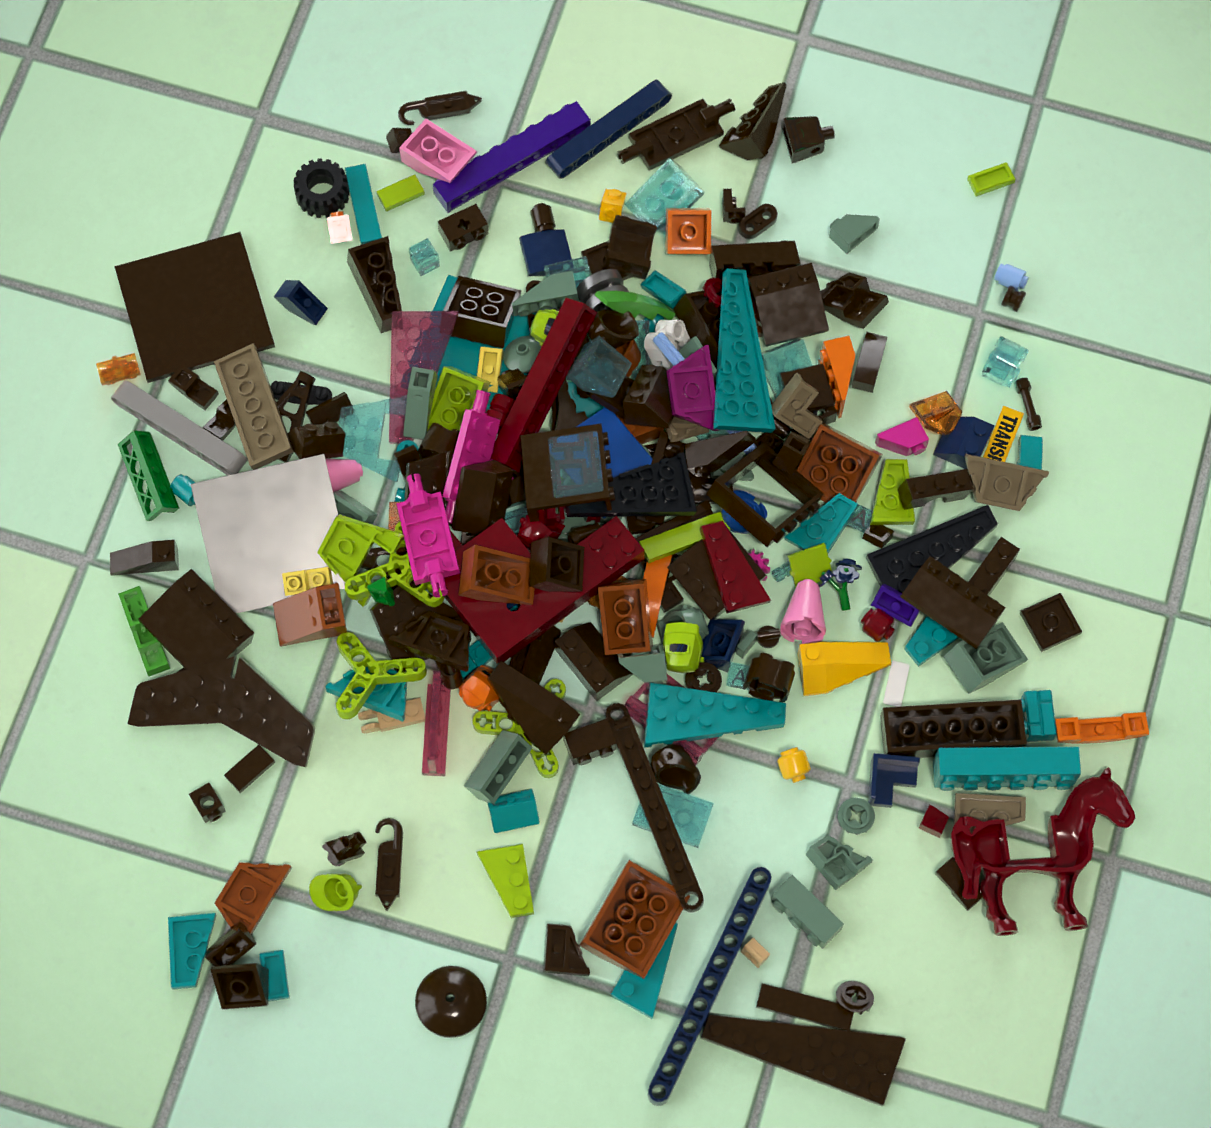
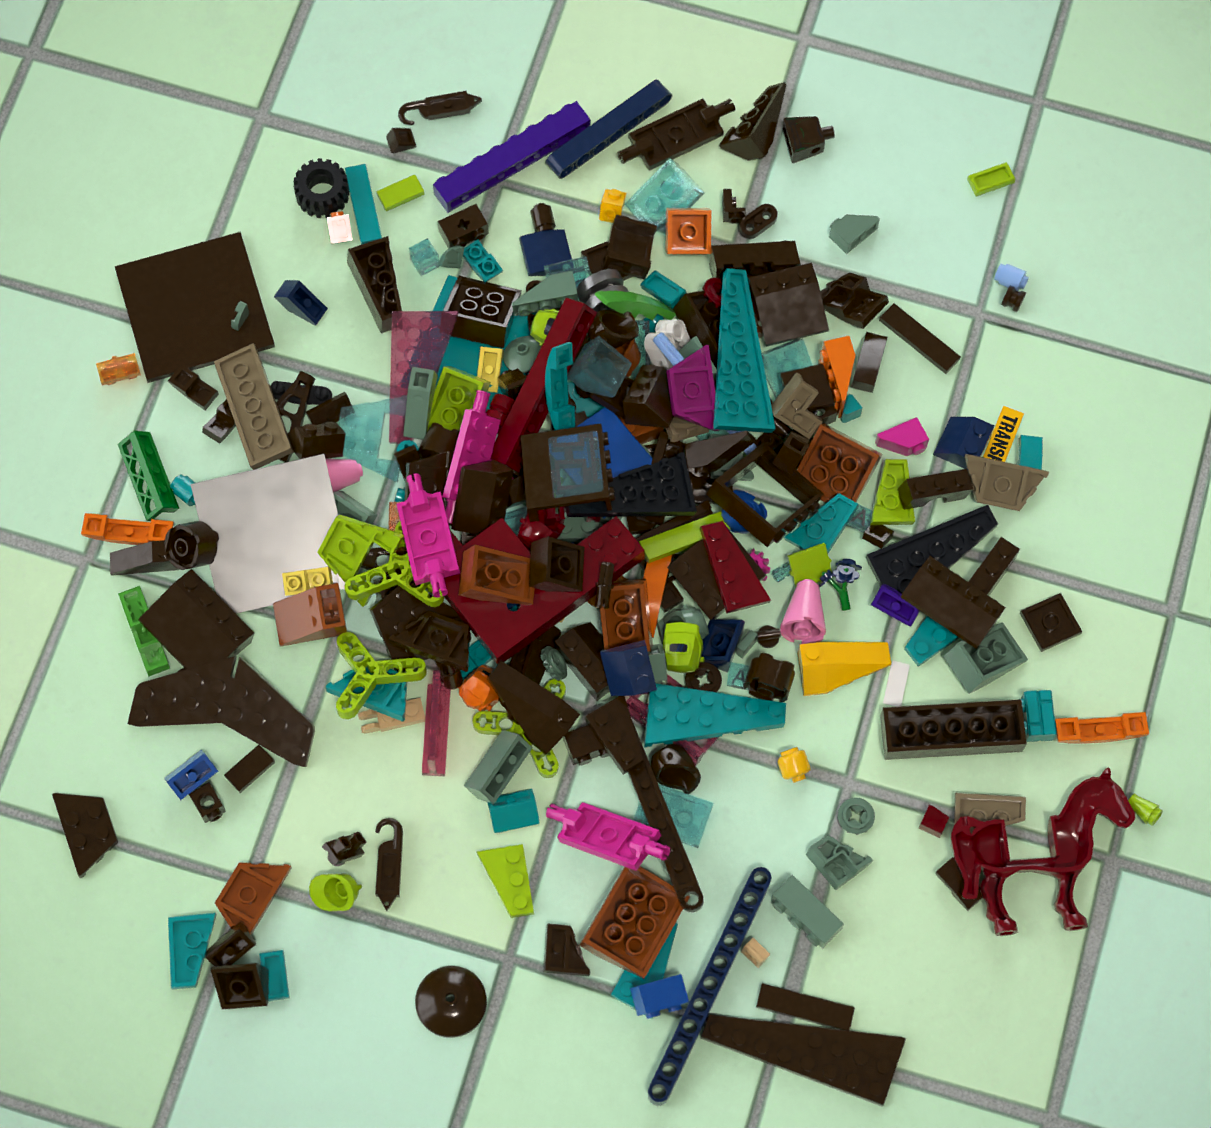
light grey beam [111,380,247,476] -> none
green slope [367,577,395,606] -> none
bright pink slope [399,119,477,183] -> none
dark brown cone [567,523,600,545] -> none
dark brown gear [836,981,874,1015] -> none
dark red head [861,608,895,642] -> none
dark blue panel [868,753,920,808] -> none
clear orange slope [909,391,962,435] -> none
teal brick [933,747,1081,791] -> none
clear light blue brick [981,336,1029,388] -> none
dark brown bar [1015,378,1042,431] -> none
none -> dark brown wing [52,793,118,878]
none -> orange slope [81,513,174,545]
none -> dark brown brick [164,521,219,570]
none -> blue brick [164,750,218,800]
none -> sand green tile [231,301,249,331]
none -> sand green tile [438,245,464,268]
none -> teal slope [463,239,503,283]
none -> sand green gear [541,646,567,681]
none -> teal slope [545,342,575,430]
none -> dark pink plate [546,802,670,871]
none -> dark brown wing [585,696,643,775]
none -> dark brown axle [595,562,614,609]
none -> dark blue slope [600,640,657,696]
none -> blue brick [630,974,689,1019]
none -> teal slope [841,394,862,423]
none -> dark brown tile [879,303,961,374]
none -> lime cone [1128,793,1163,826]

